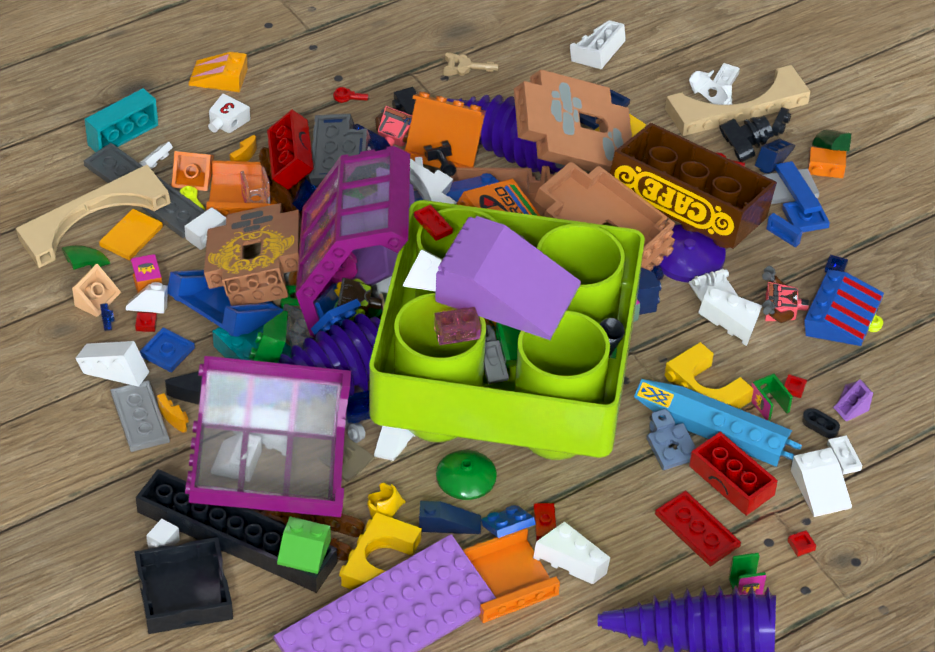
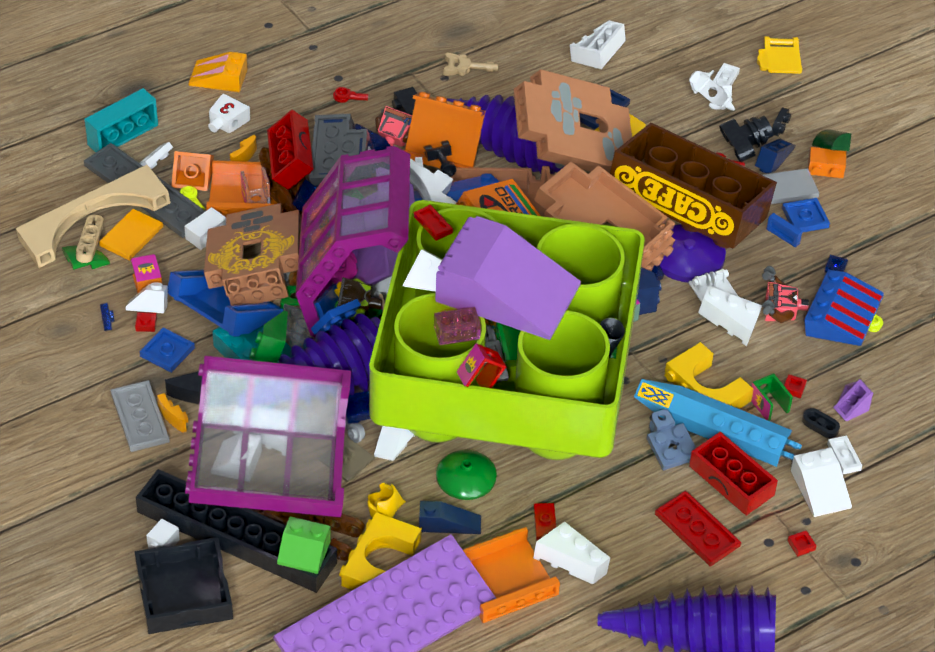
light nougat slope [72,264,121,317] -> none
white wedge [76,341,149,387] -> none
blue plate [481,505,536,538] -> none
tan arch [665,65,810,136] -> none
green piece [729,553,766,594] -> none
blue tile [775,161,821,214] -> none
none -> tan beam [76,214,104,263]
none -> red piece [457,343,506,388]
none -> yellow piece [757,36,802,74]

